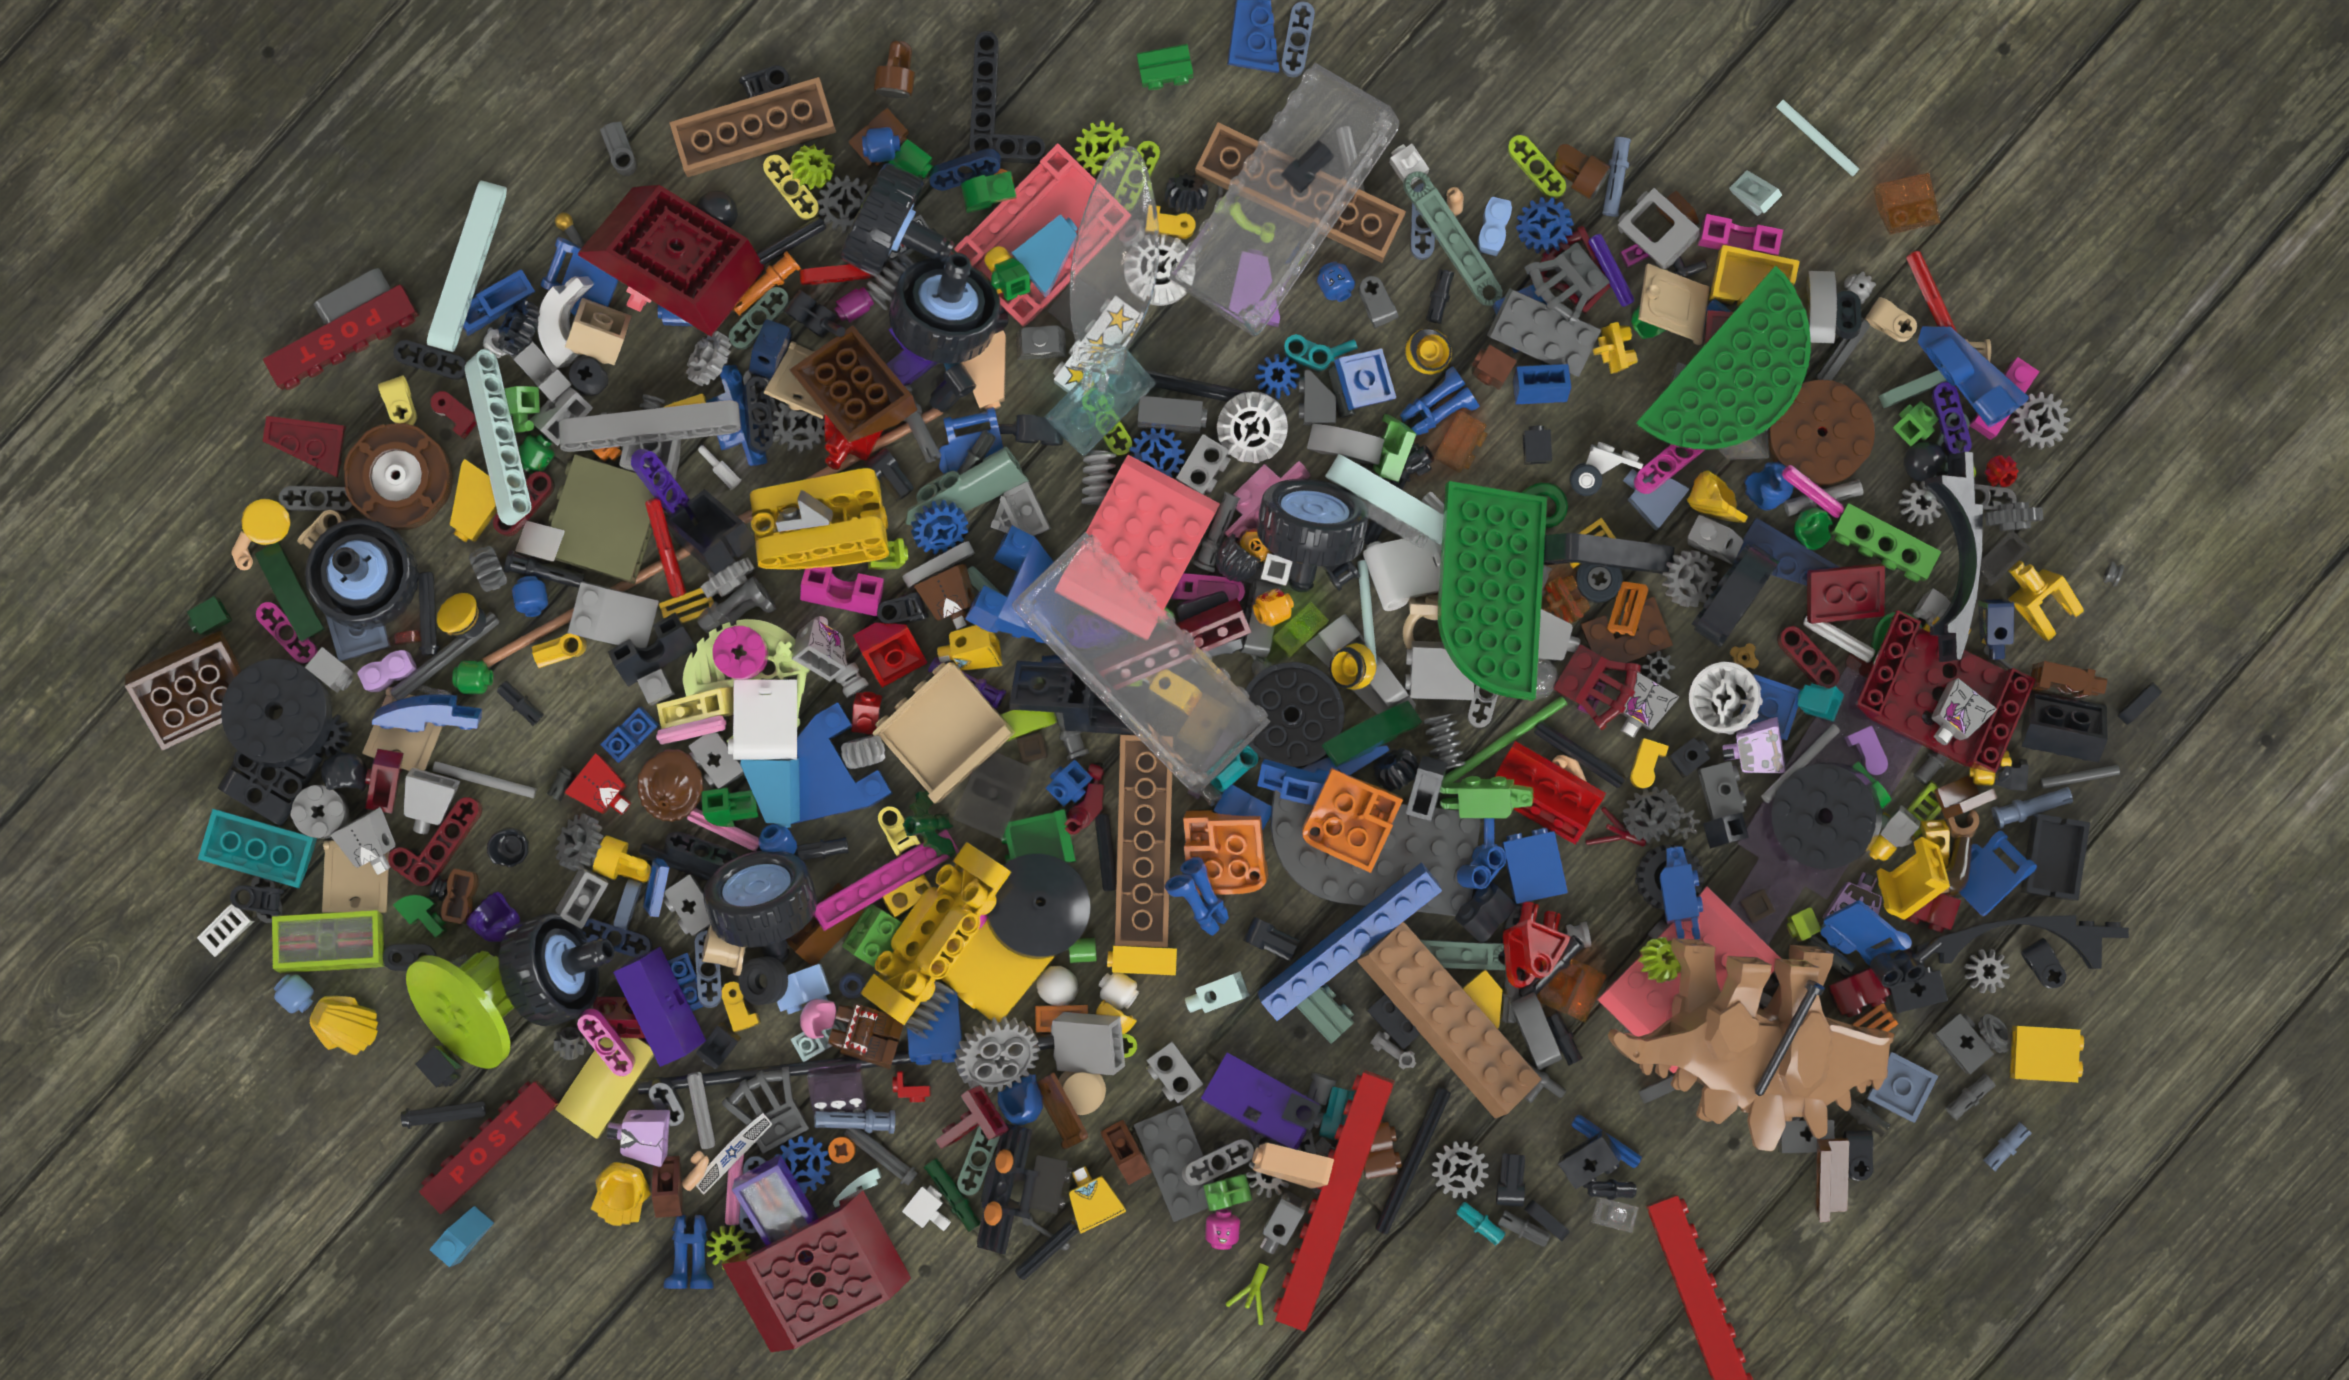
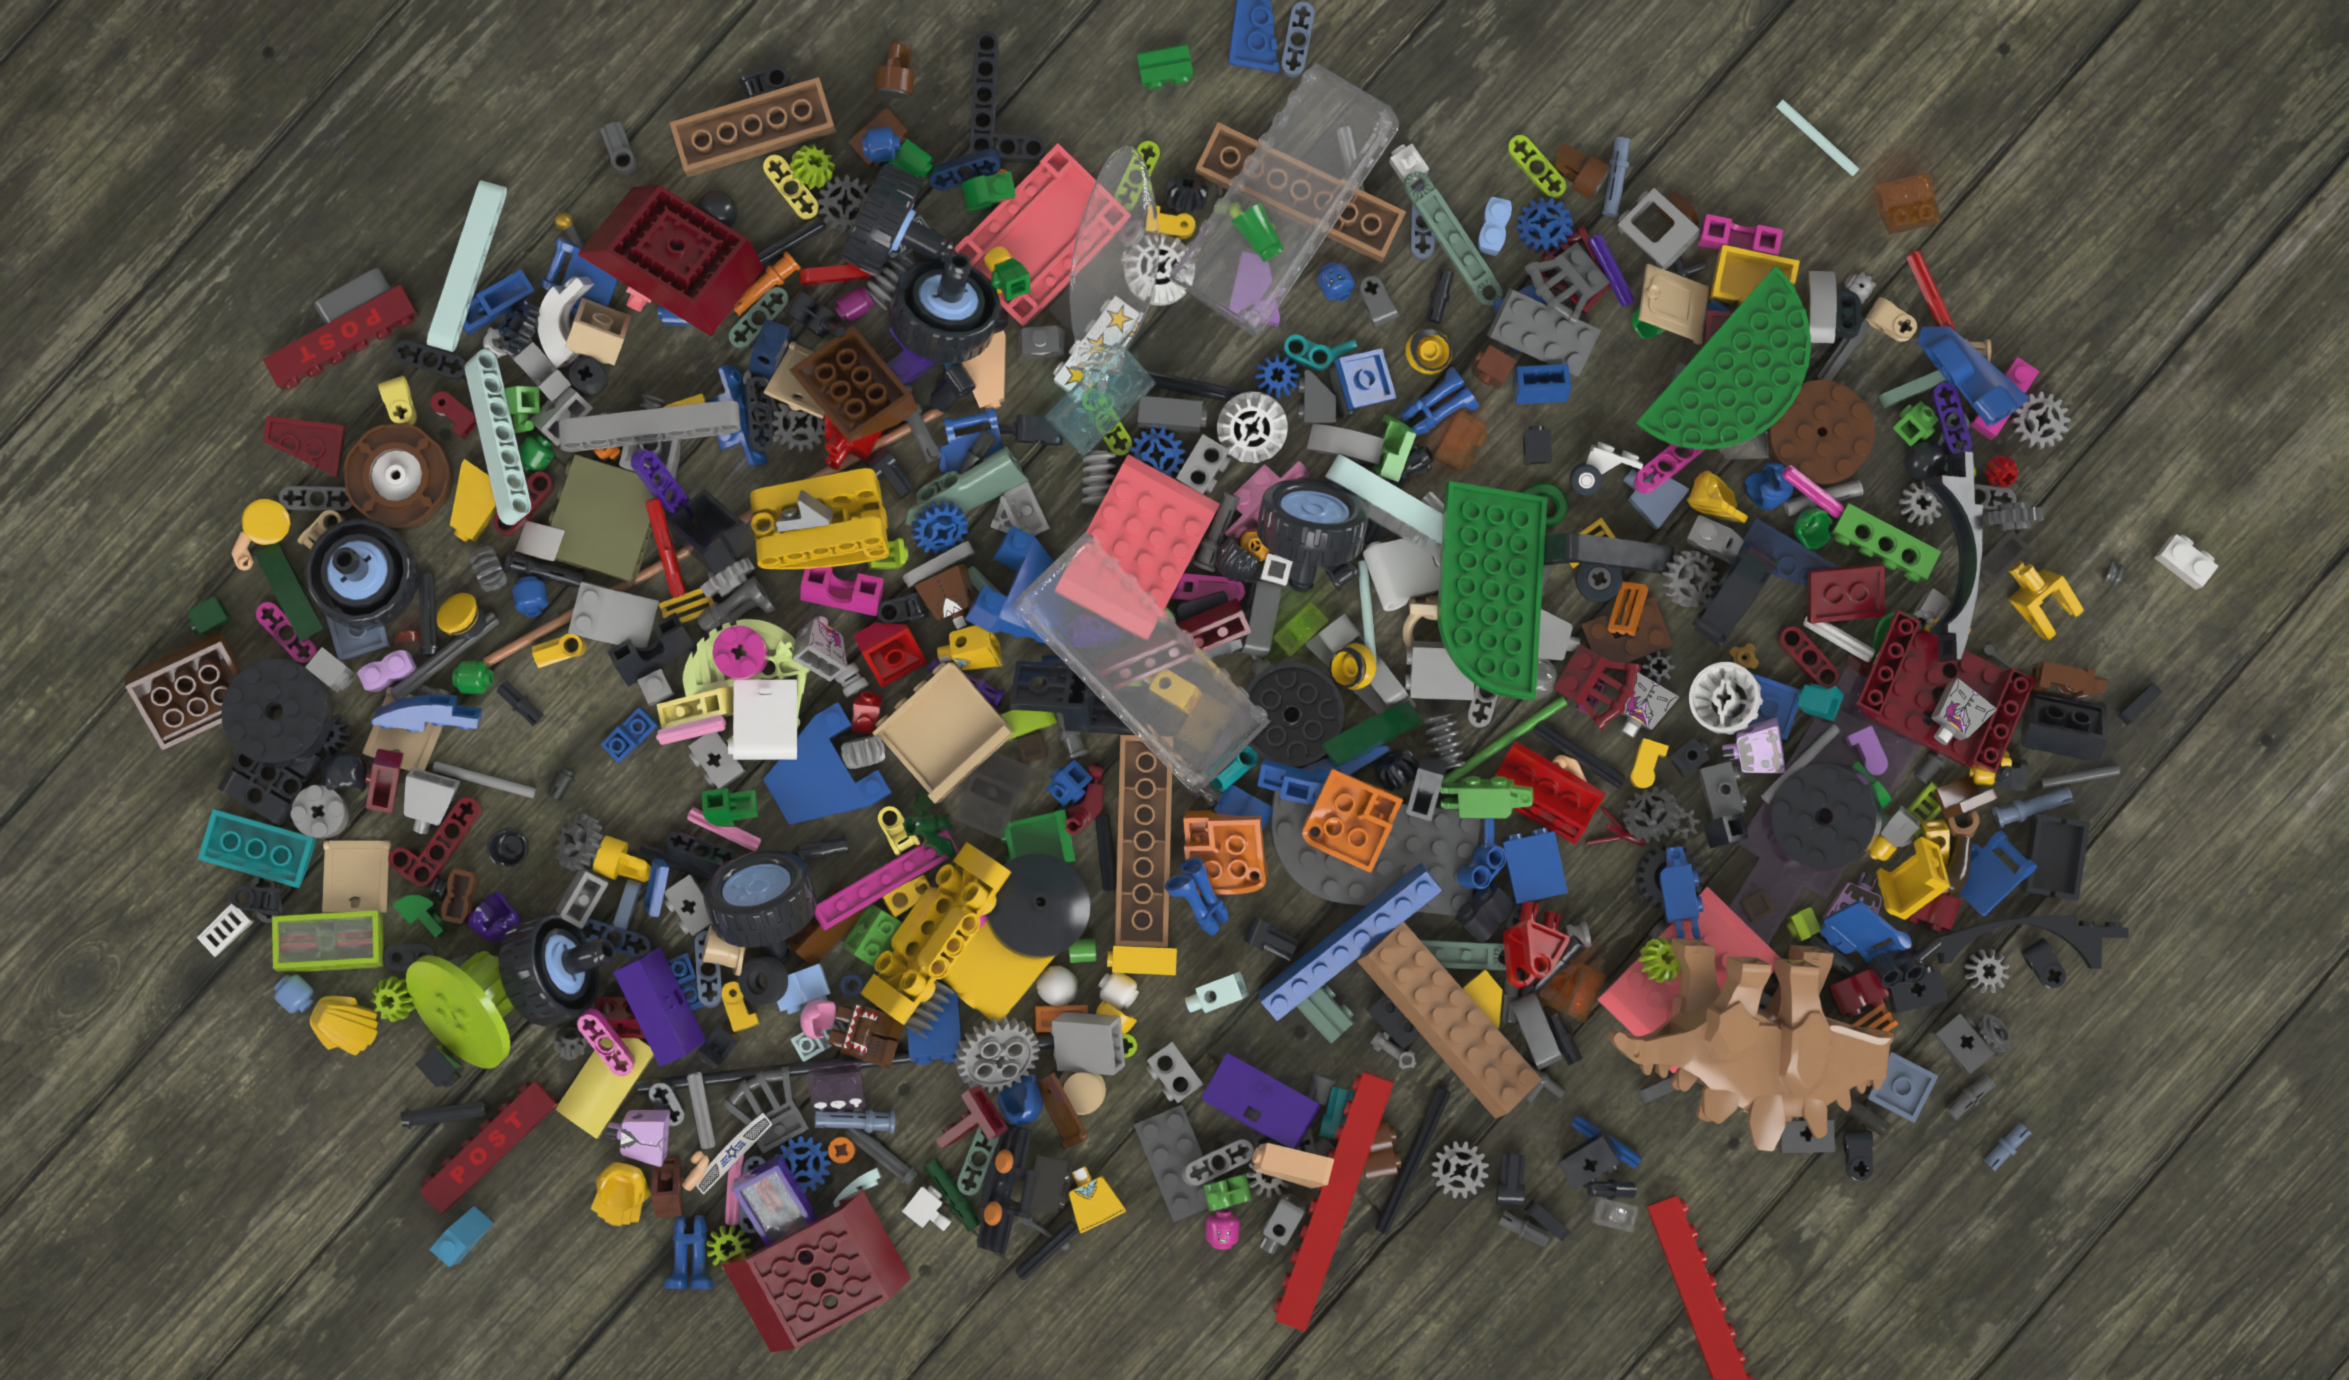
light grey torso [330,807,395,875] -> none
red torso [564,753,632,815] -> none
reddish brown piece [637,749,704,822] -> none
light grey gear [686,331,731,386] -> none
white axle [698,445,742,490] -> none
dark azure slope [741,758,800,828] -> none
blue head [758,824,797,854] -> none
red bracket [892,1071,931,1102] -> none
dark azure slope [1012,214,1078,297] -> none
lime gear [1075,121,1131,179] -> none
copper slope [1100,1120,1152,1185] -> none
lime plant [1226,1263,1269,1325] -> none
light orange head [1253,588,1294,627] -> none
black piece [1281,140,1334,194] -> none
black brick [1281,1093,1324,1132] -> none
light nougat arm [1447,187,1464,217] -> none
teal axle [1457,1202,1506,1246] -> none
clear orange hips [1544,575,1590,624] -> none
yellow hips [1593,322,1638,374] -> none
magenta piece [1619,237,1652,268] -> none
light aqua slope [1729,170,1782,216] -> none
black bar [1755,980,1825,1096] -> none
panel [1815,1138,1849,1222] -> none
dark blue torso [1978,599,2014,659] -> none
yellow brick [2010,1026,2084,1083] -> none
none -> lime gear [371,976,415,1022]
none -> green plant [1231,202,1285,263]
none -> white brick [2154,534,2218,590]

